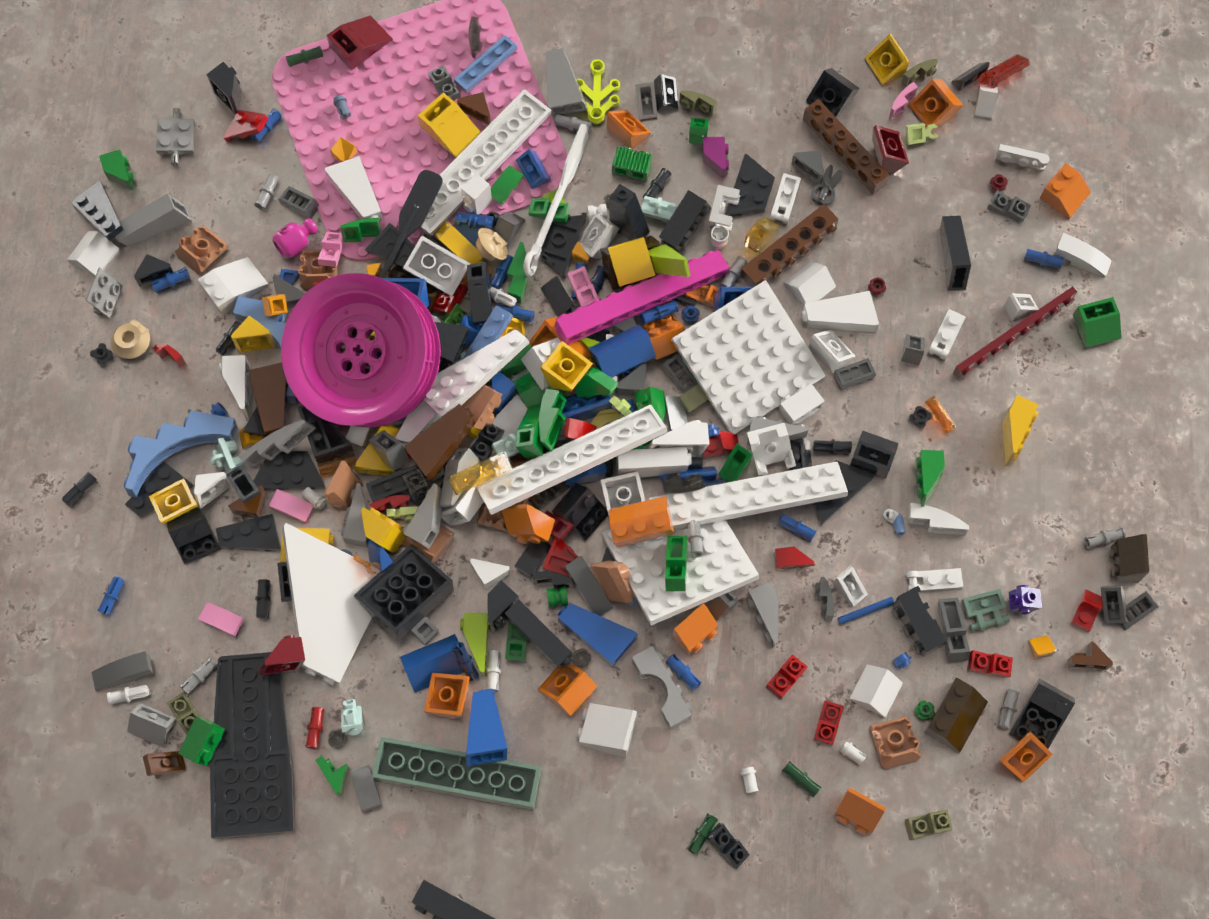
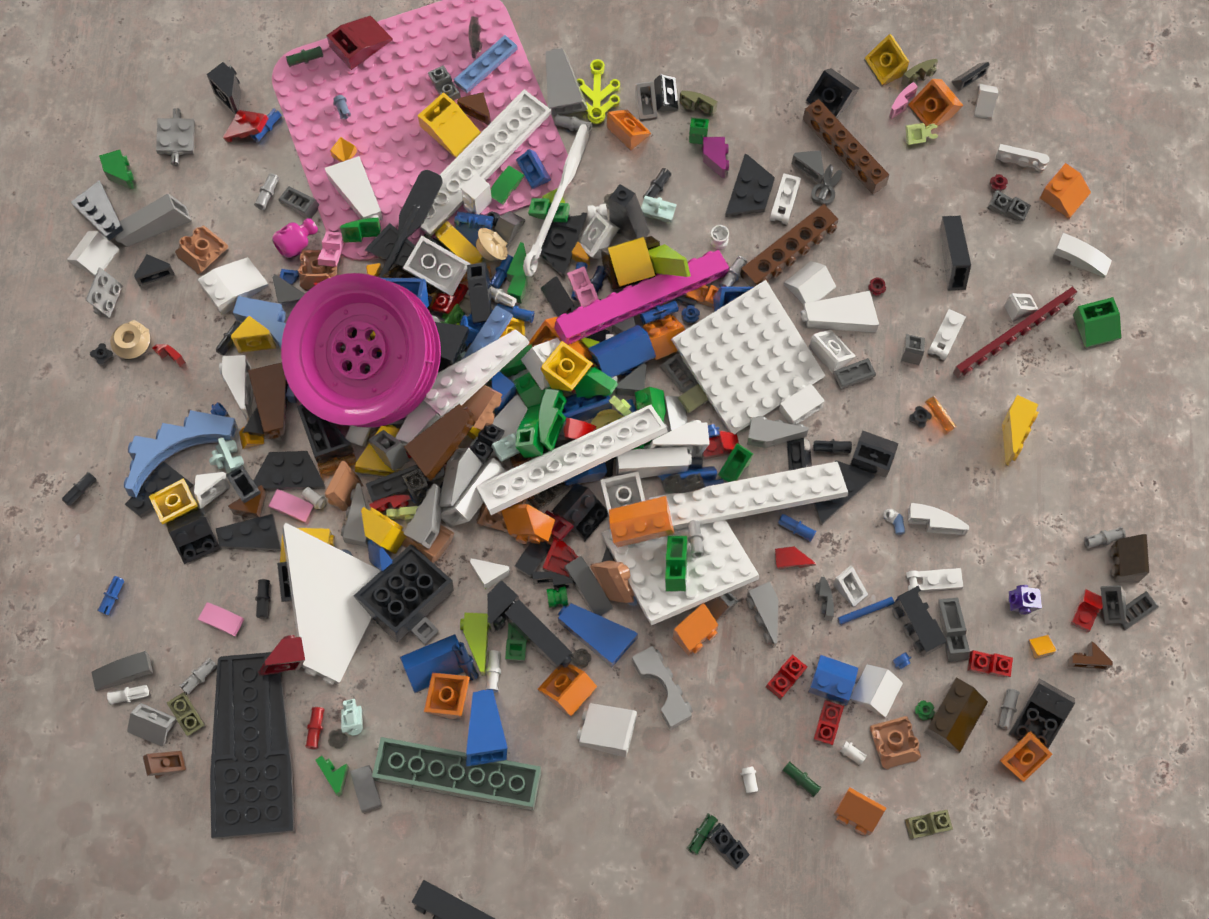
blue pin [151,267,190,293] -> none
green brick [178,716,225,766] -> none
light grey slope [240,420,315,468] -> none
light orange slope [262,294,288,316] -> none
clear orange hand [353,555,381,574] -> none
clear yellow slope [448,451,513,495] -> none
green brick [612,147,652,181] -> none
black wedge [659,190,711,251] -> none
blue pin [665,654,702,691] -> none
white panel [709,185,740,232] -> none
clear yellow slope [744,217,780,254] -> none
white panel [747,423,796,476] -> none
dark red slope [872,125,909,174] -> none
green slope [915,450,945,507] -> none
sand green plate [961,589,1010,631] -> none
clear red plate [979,54,1030,88] -> none
blue pin [1024,248,1064,269] -> none
none -> blue slope [808,655,858,705]

